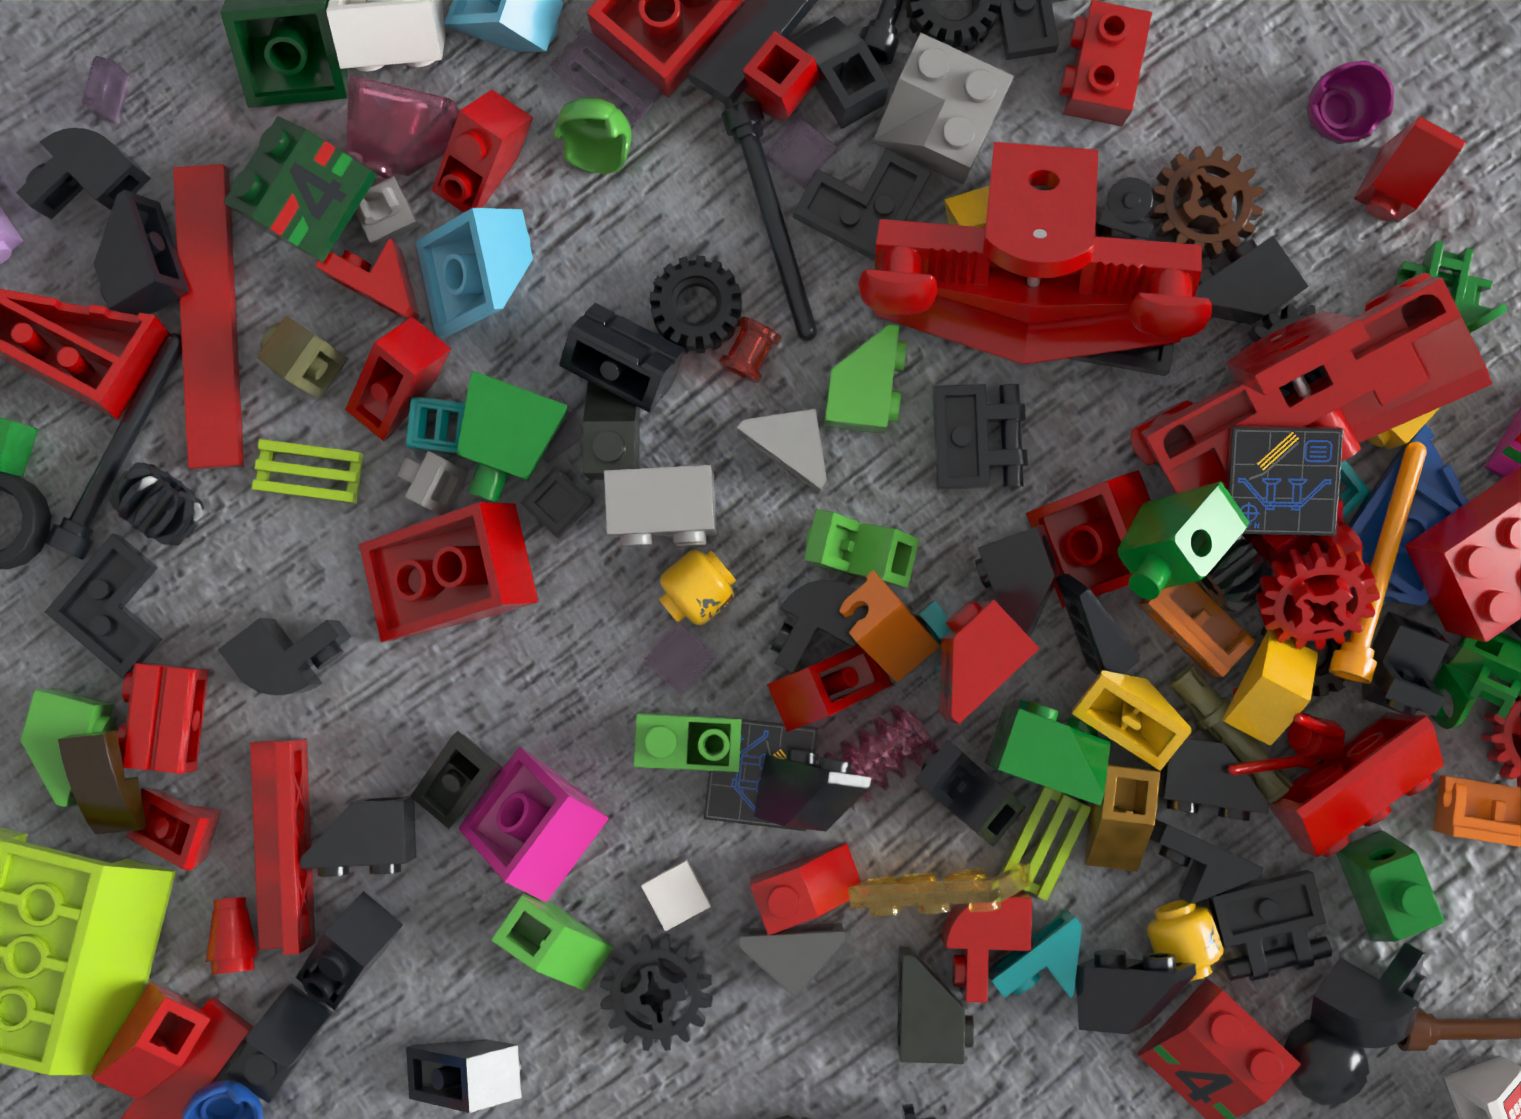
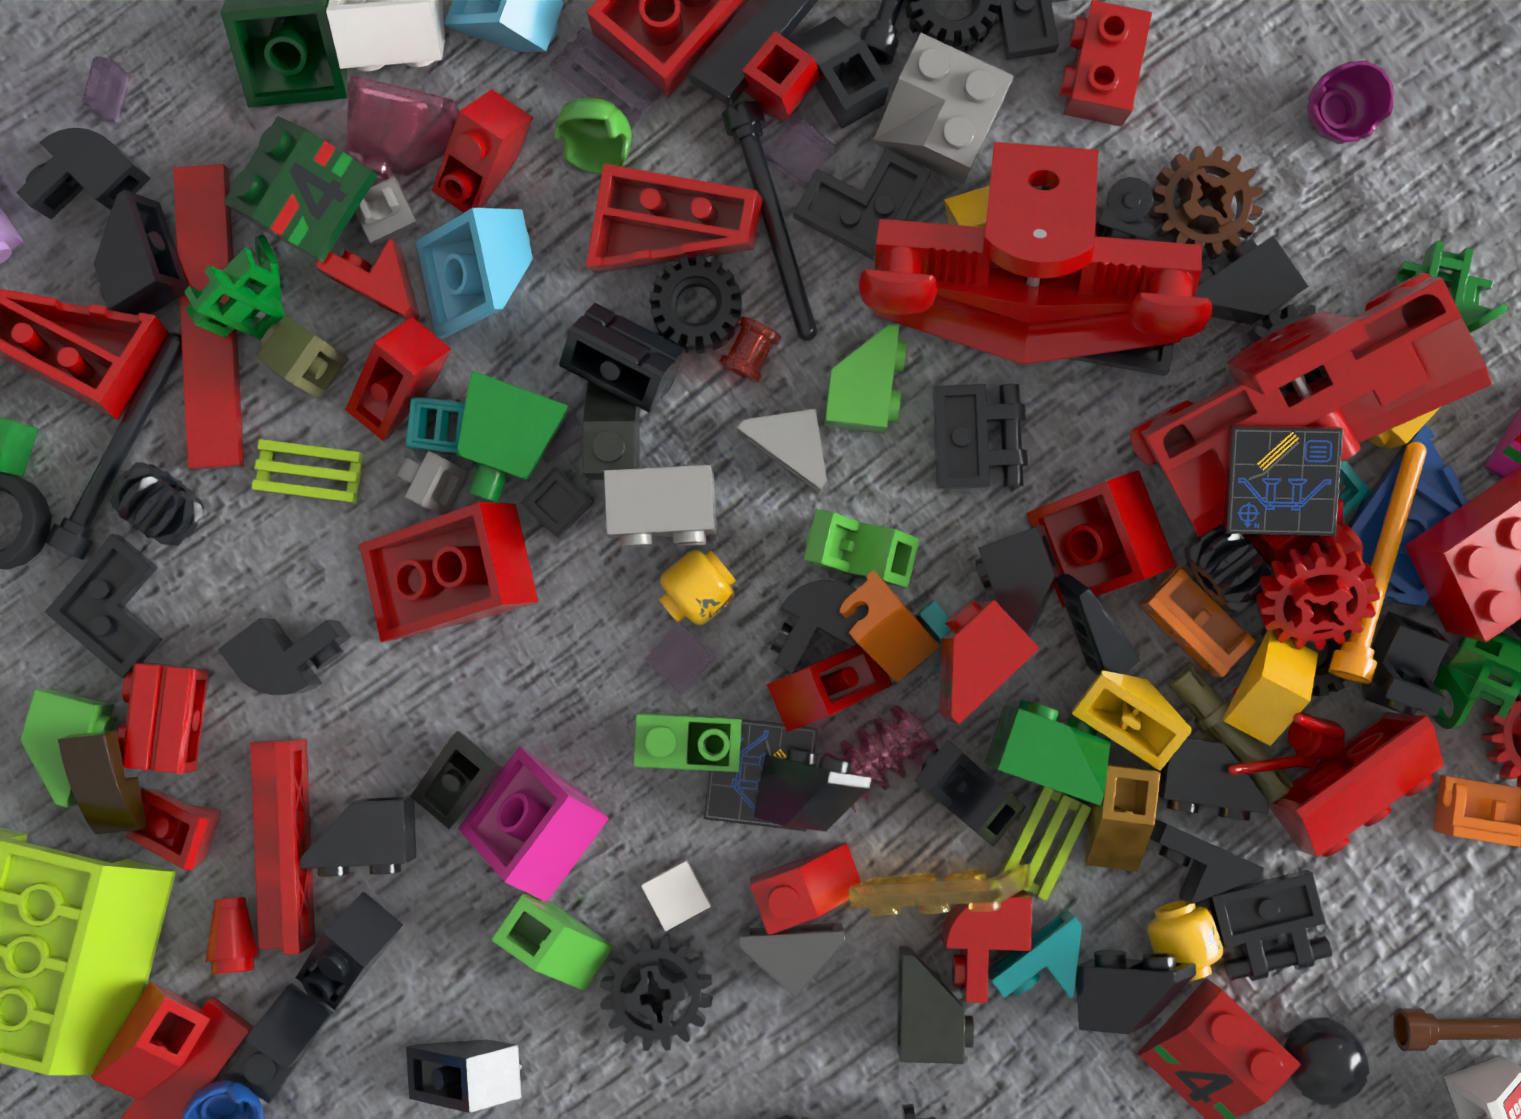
green torso [1117,481,1250,600] -> none
black brick [1310,942,1427,1048] -> none
green torso [1336,830,1444,942] -> none
red slope [1354,116,1466,223] -> none
none -> green piece [184,235,285,340]
none -> red wedge [586,164,763,273]

